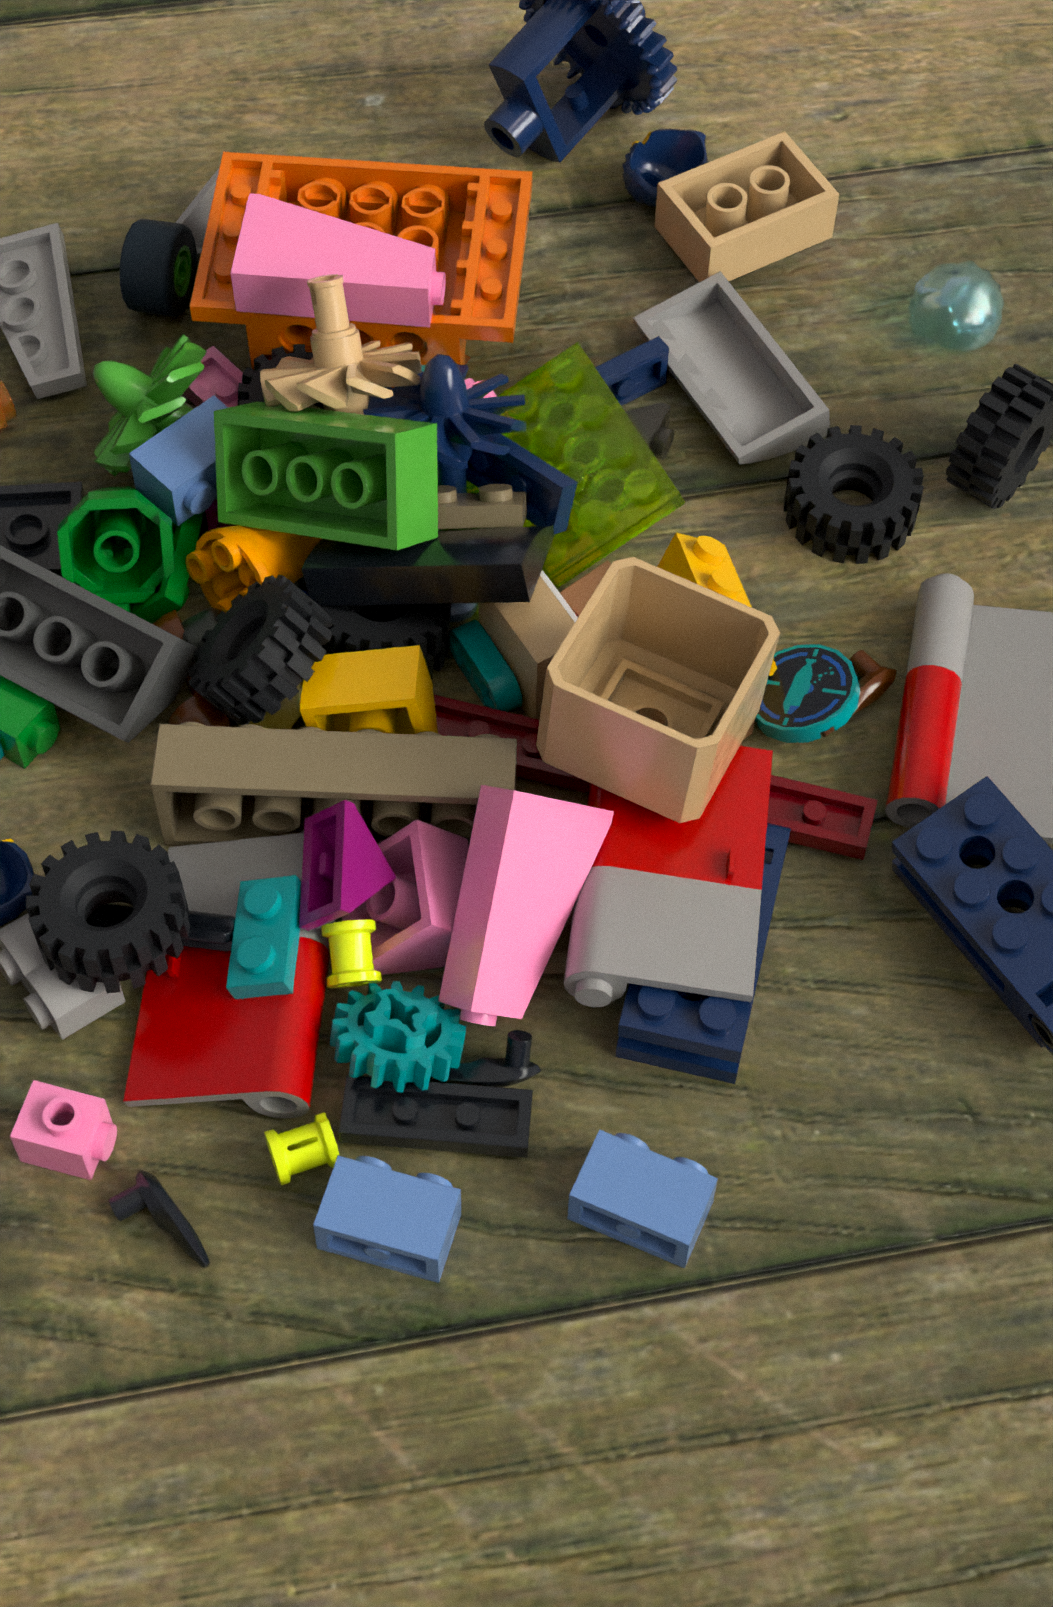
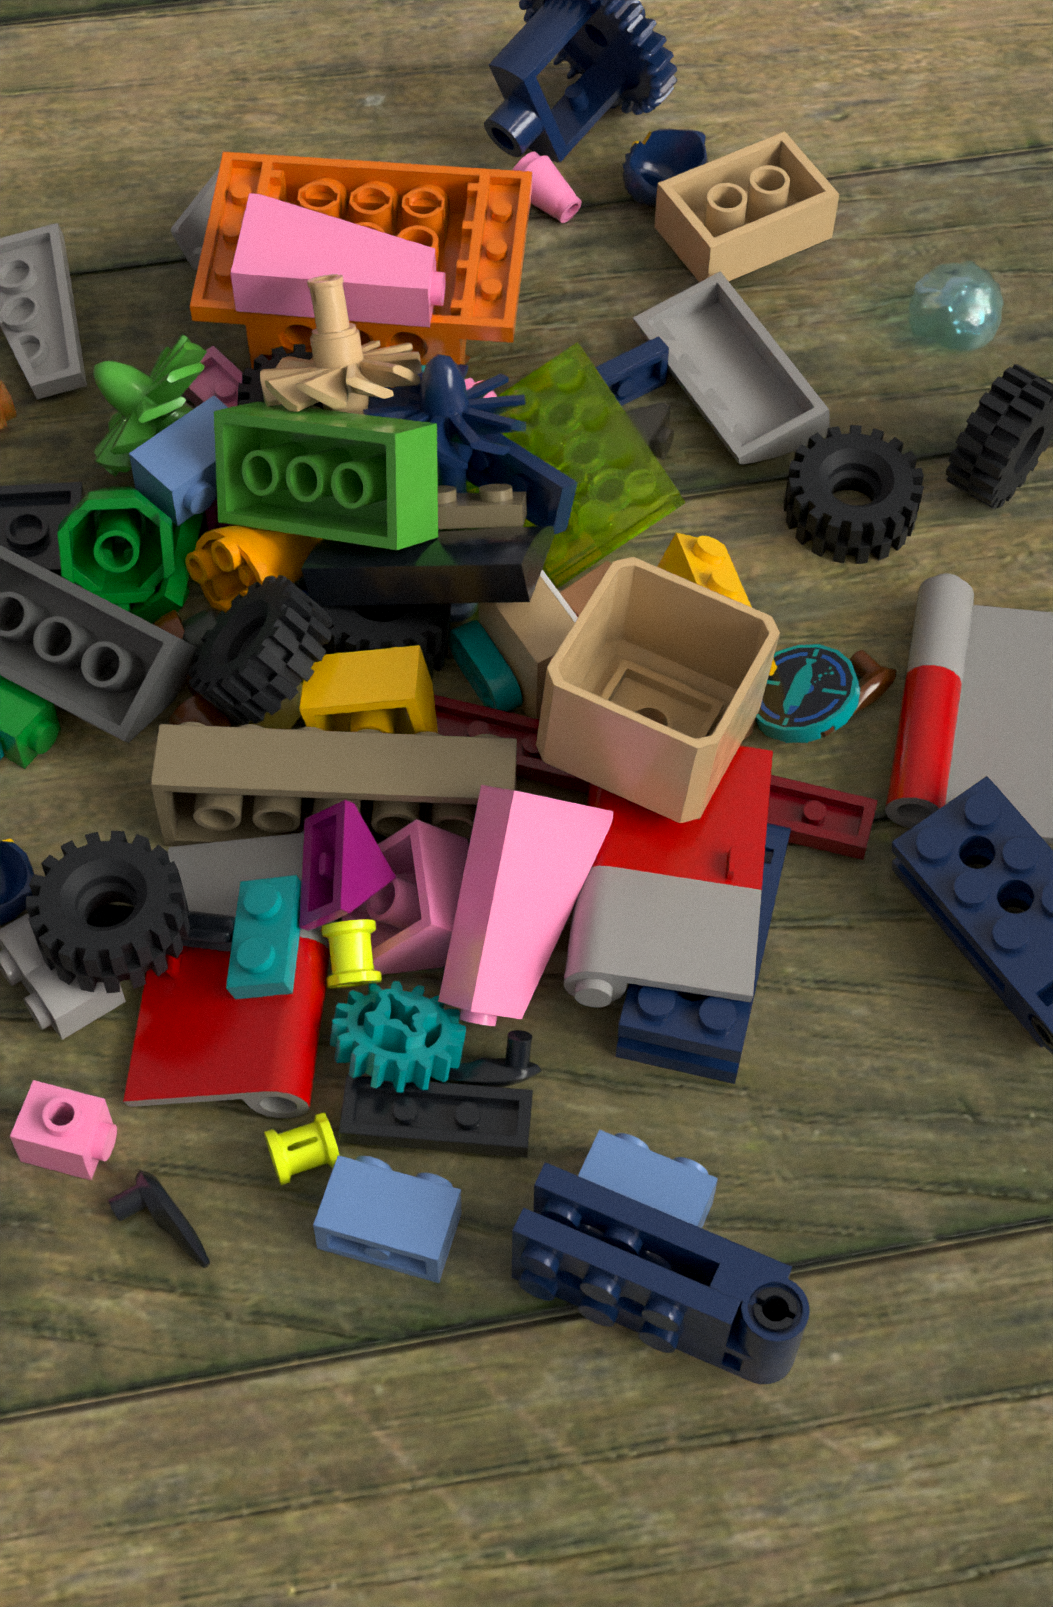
black wheel [119,219,197,317] -> none
none -> dark blue hinge [511,1162,810,1384]
none -> bright pink cone [513,152,582,223]

